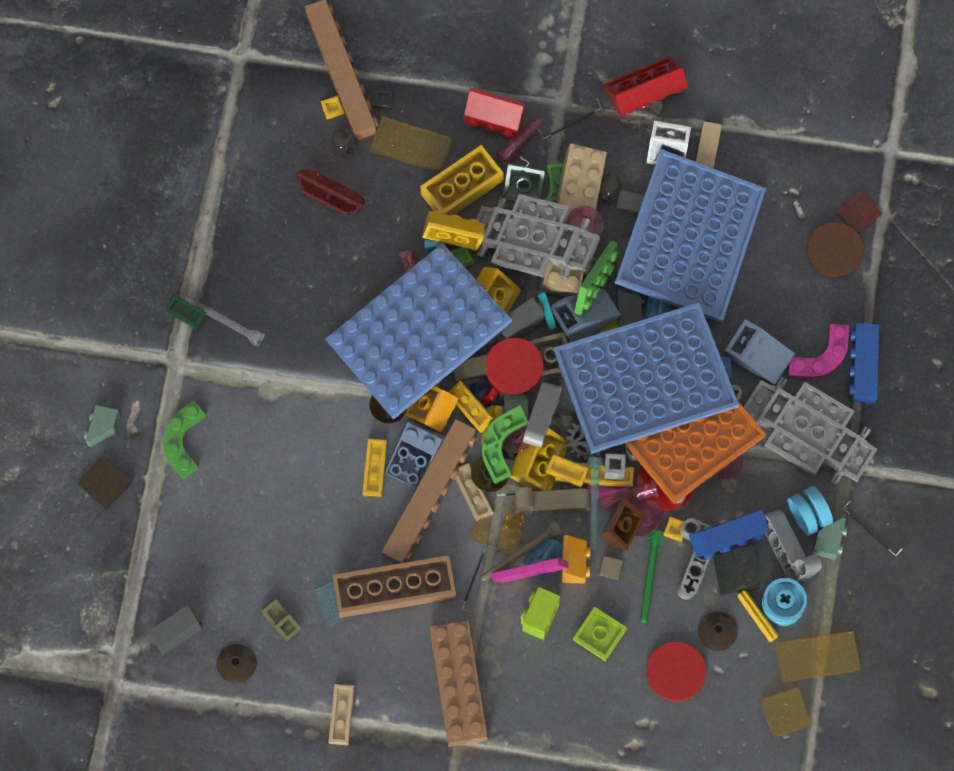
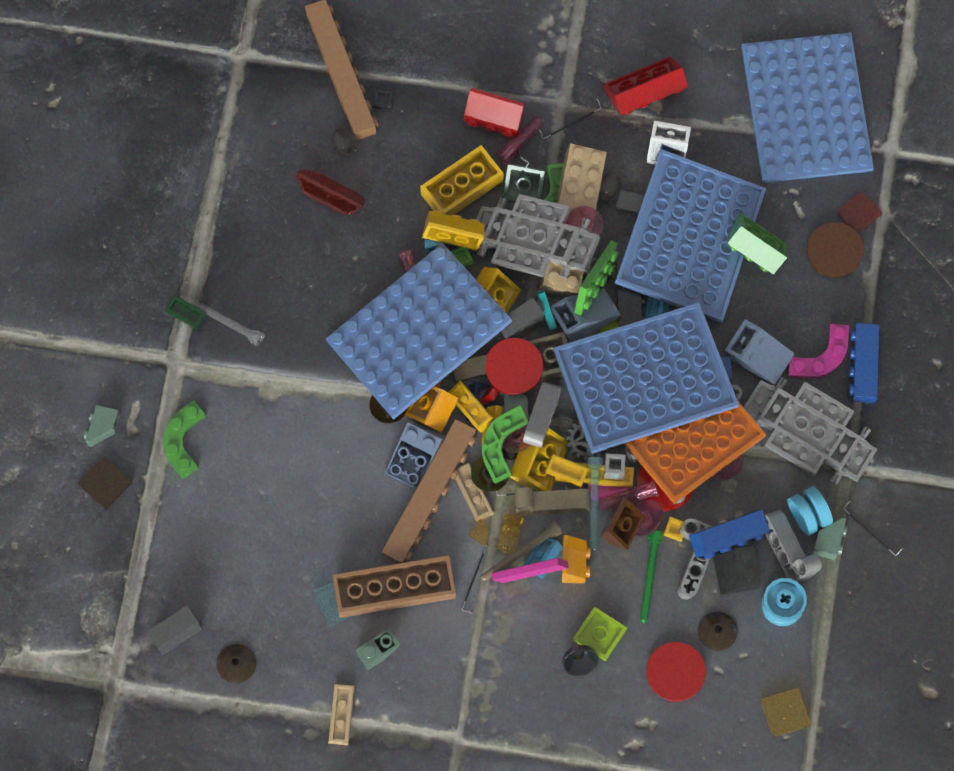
olive slope [261,599,302,642] -> none
yellow tile [321,96,344,120] -> none
yellow tile [362,439,387,497] -> none
clear yellow tile [370,116,453,173] -> none
medium nougat brick [429,620,488,747] -> none
lime brick [520,587,560,640] -> none
dark tan tile [599,556,623,580] -> none
tan tile [696,121,722,169] -> none
yellow axle [738,590,778,642] -> none
clear yellow tile [775,631,861,683] -> none
none -> sand green slope [356,628,400,671]
none -> black piece [562,644,599,676]
none -> slope [727,213,787,275]
none -> medium blue plate [741,32,874,183]

